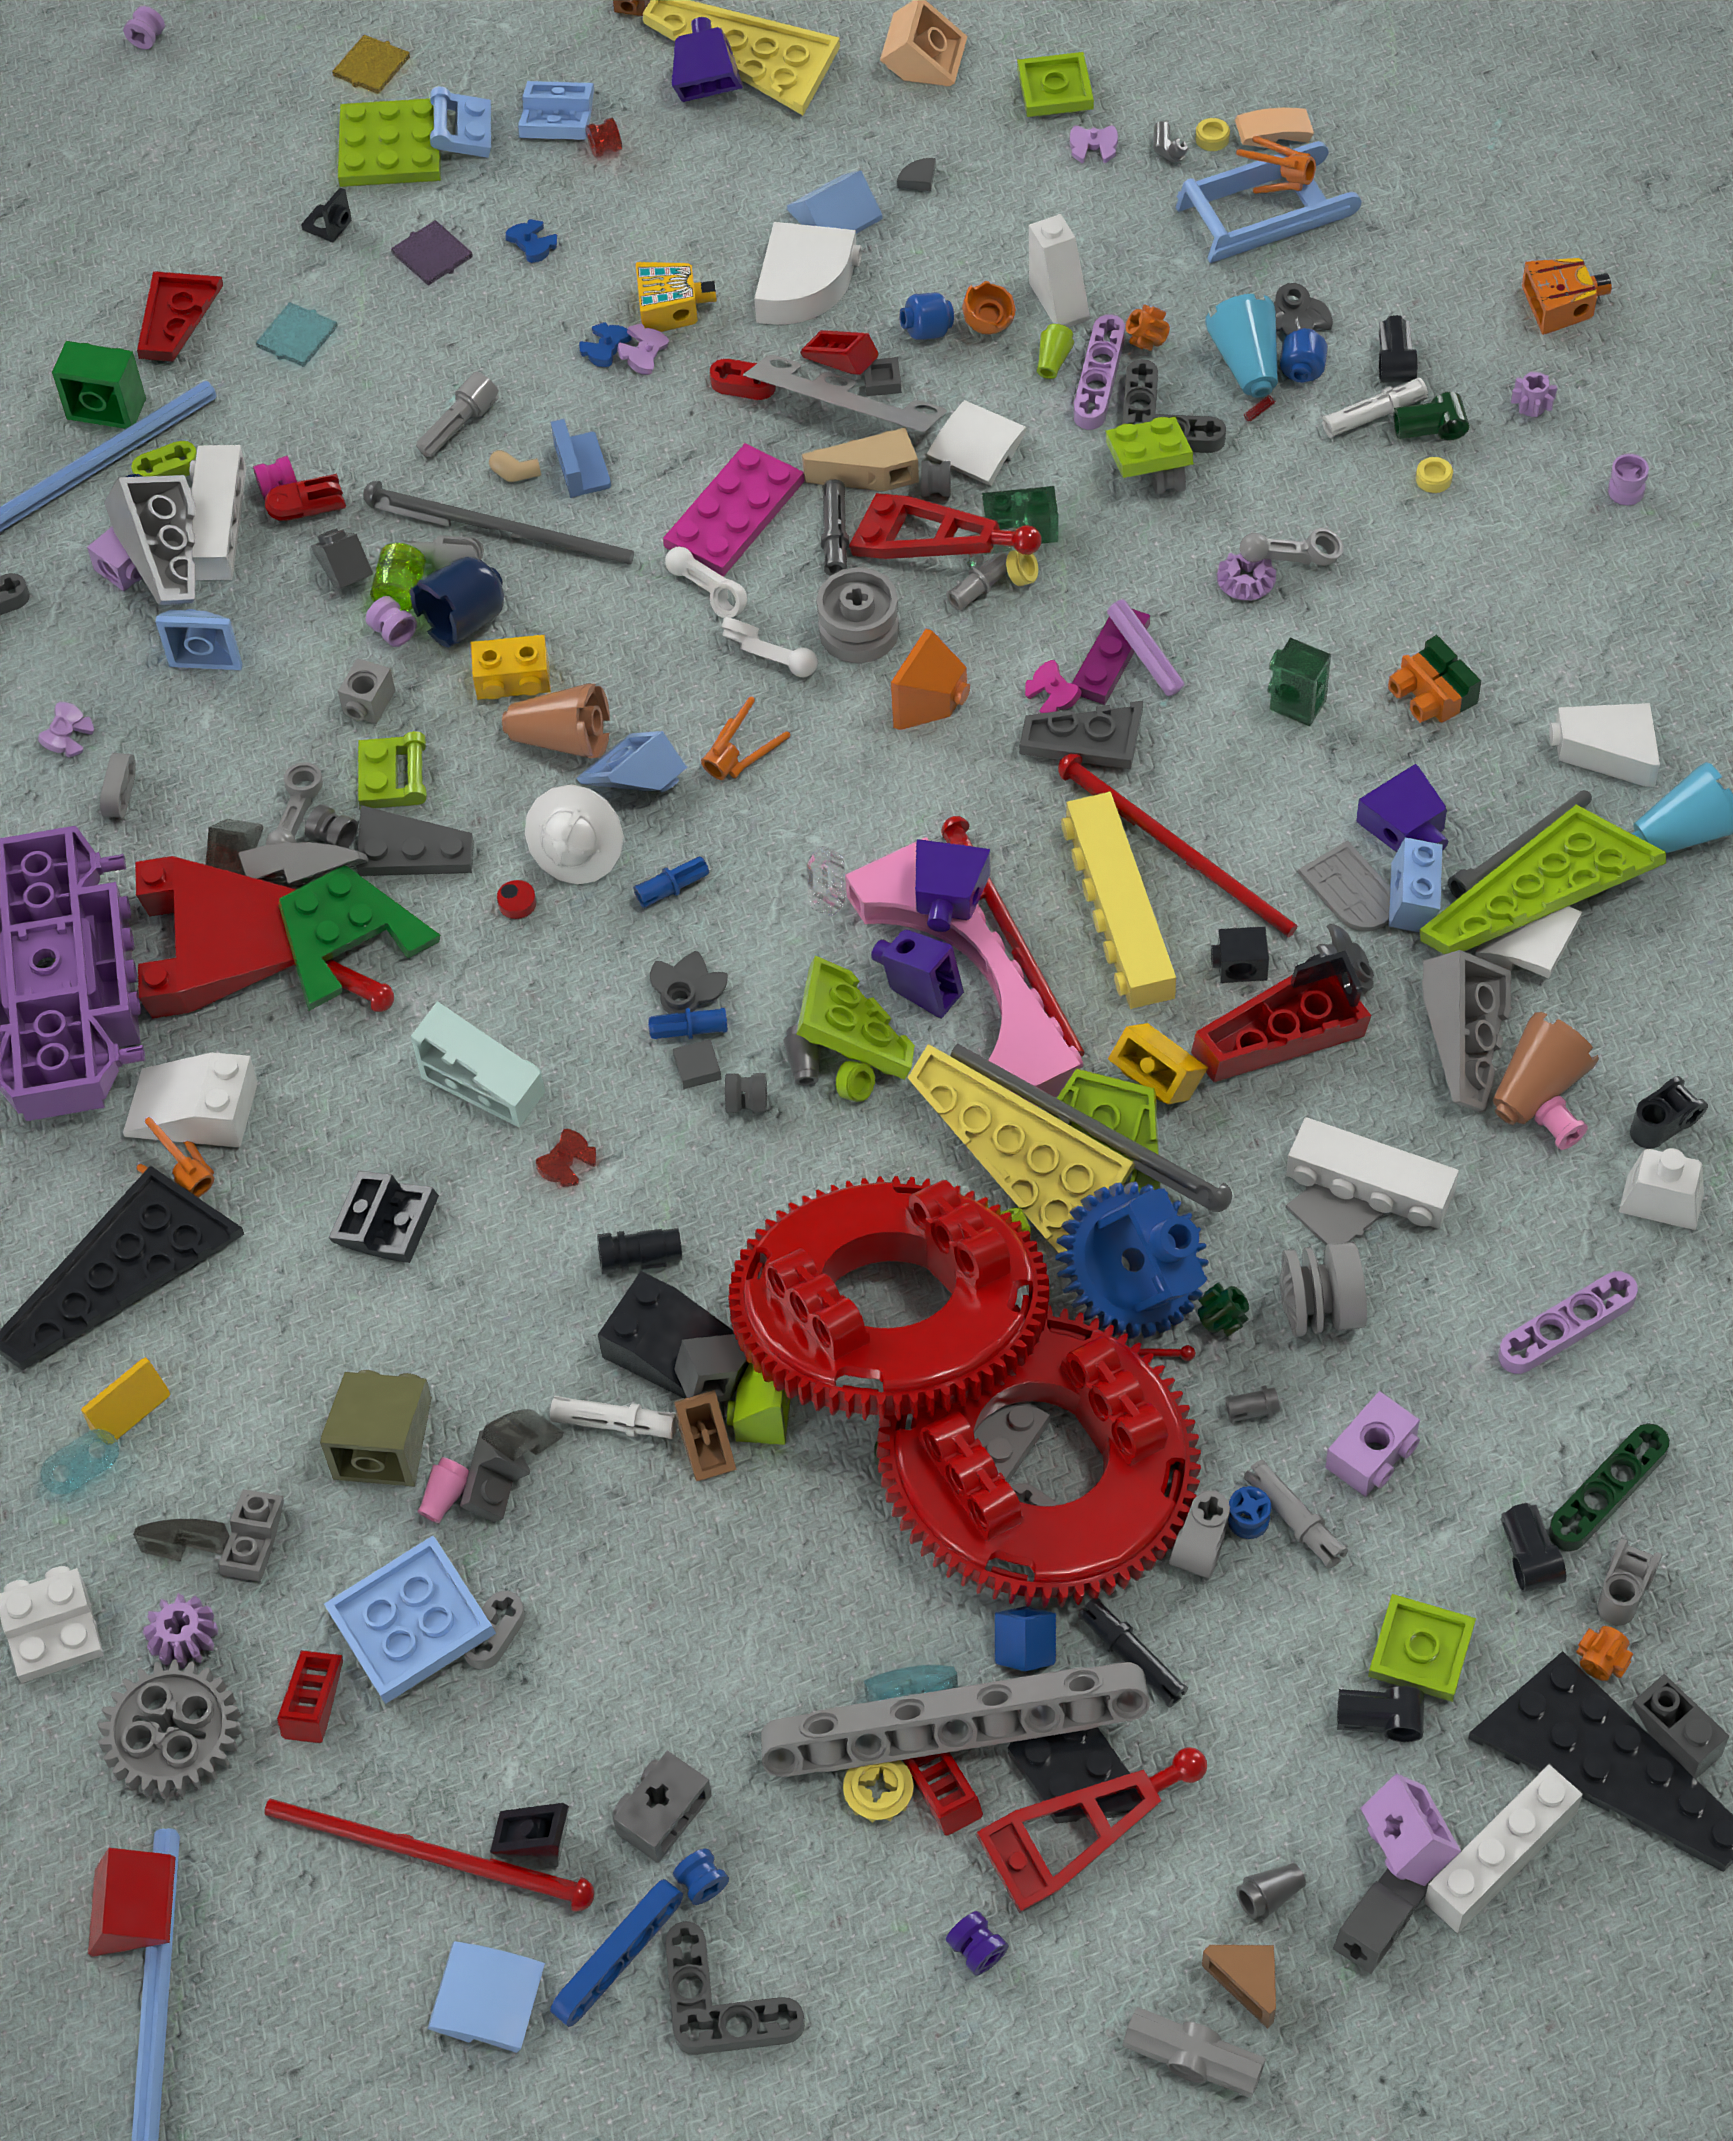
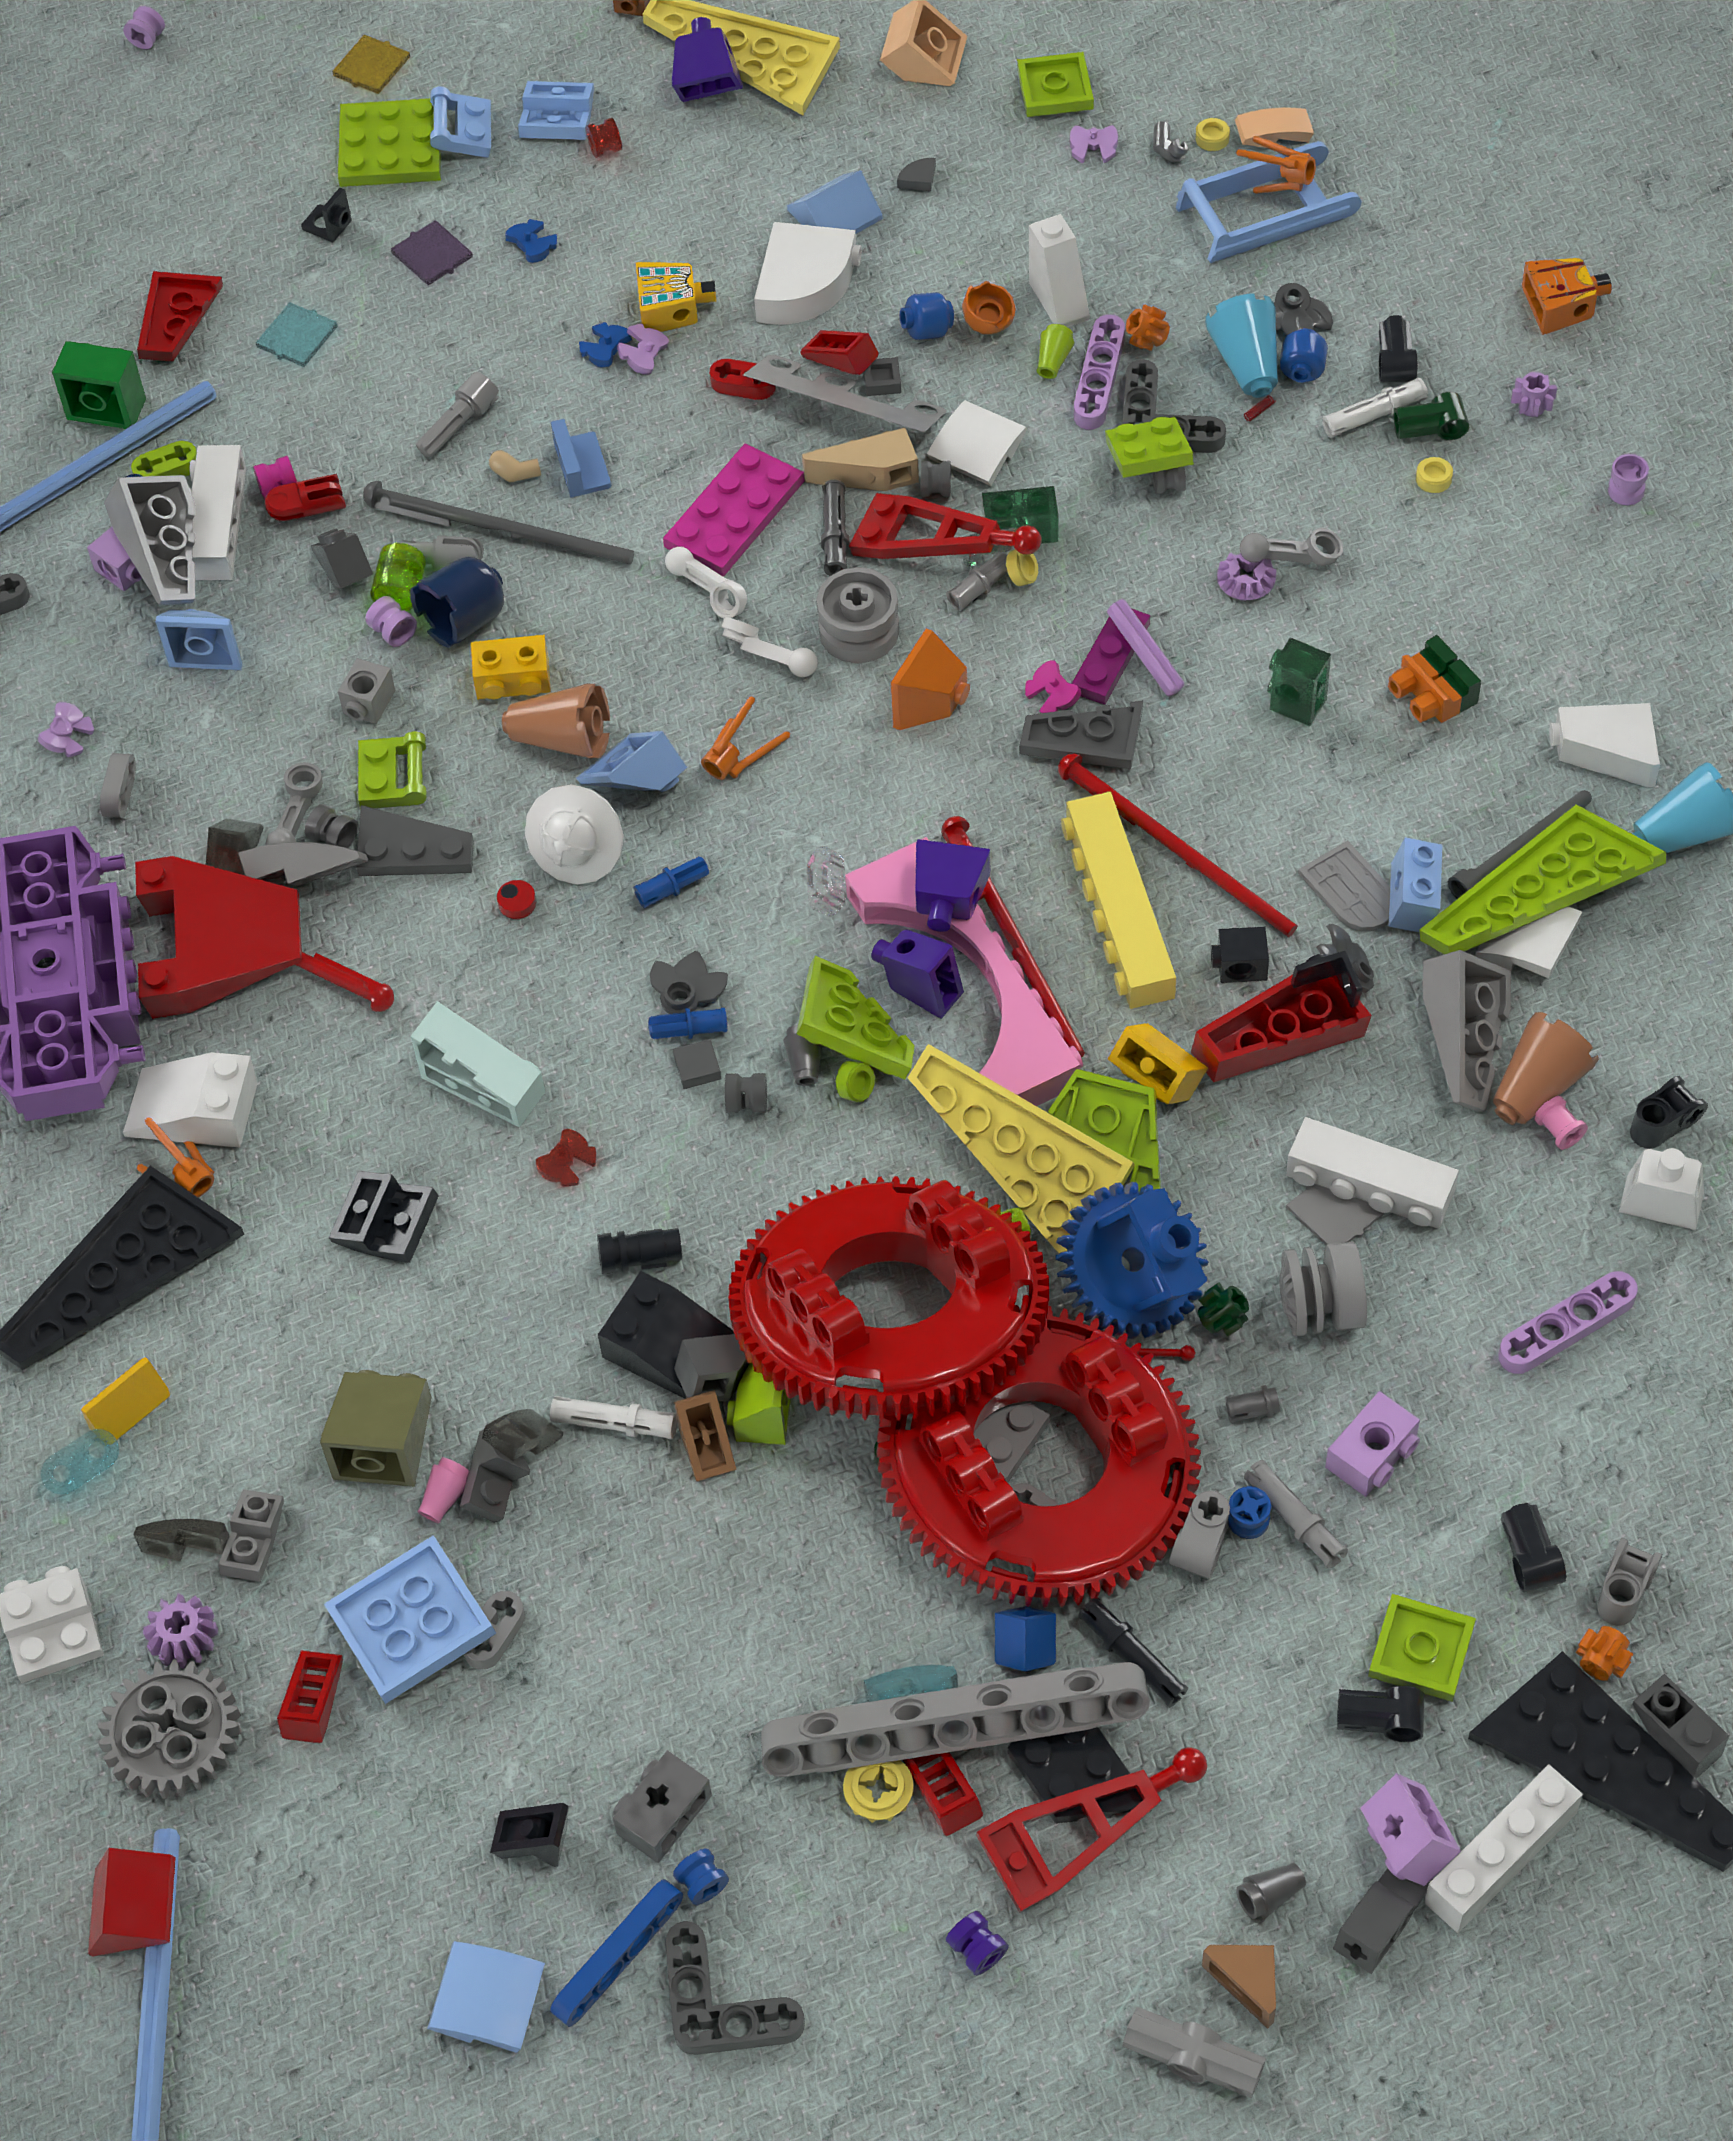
red bar [265,1798,595,1912] -> none
green wing [279,865,441,1012] -> none
dark grey bar [950,1044,1232,1212] -> none
dark purple torso [1356,764,1449,852] -> none
dark green beam [1549,1423,1670,1551] -> none

